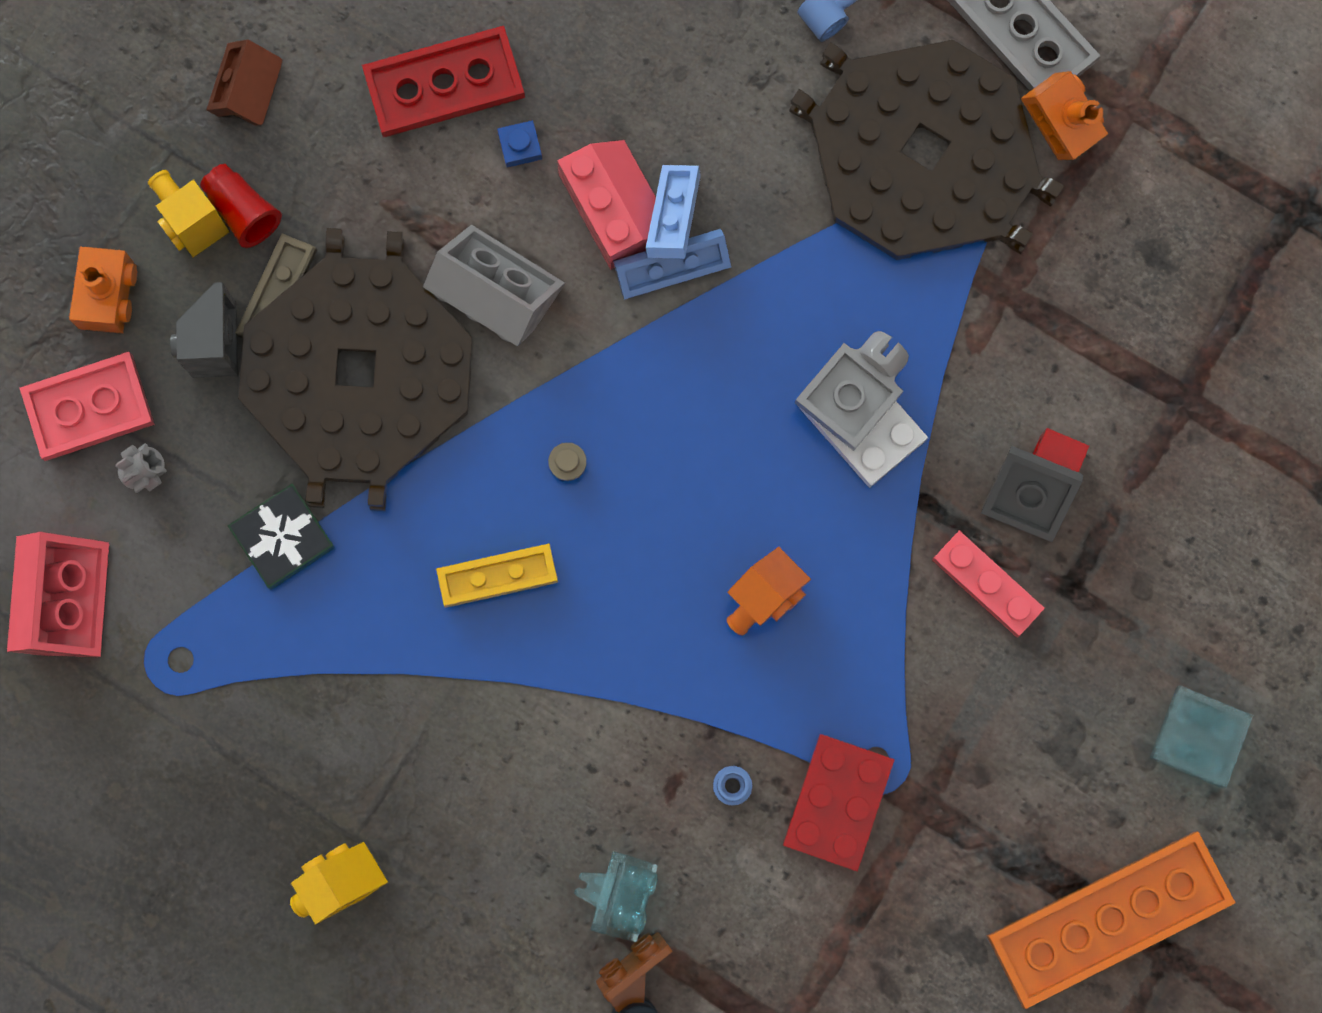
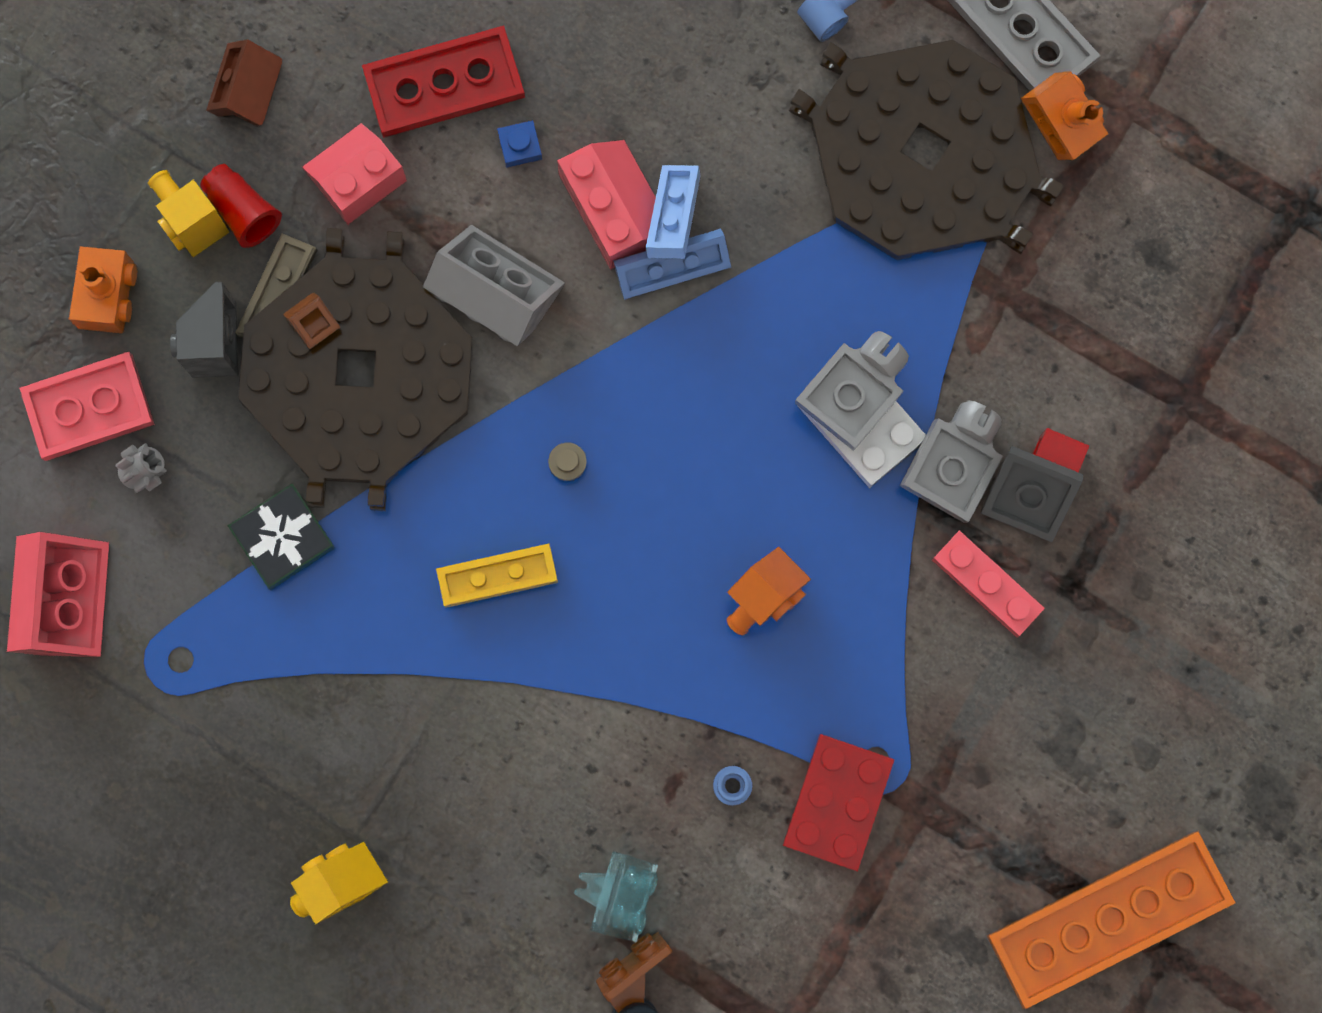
clear light blue plate [1150,685,1253,789] -> none
none -> dark orange slope [283,293,340,349]
none -> coral slope [302,123,407,225]
none -> light grey plate [900,400,1003,523]

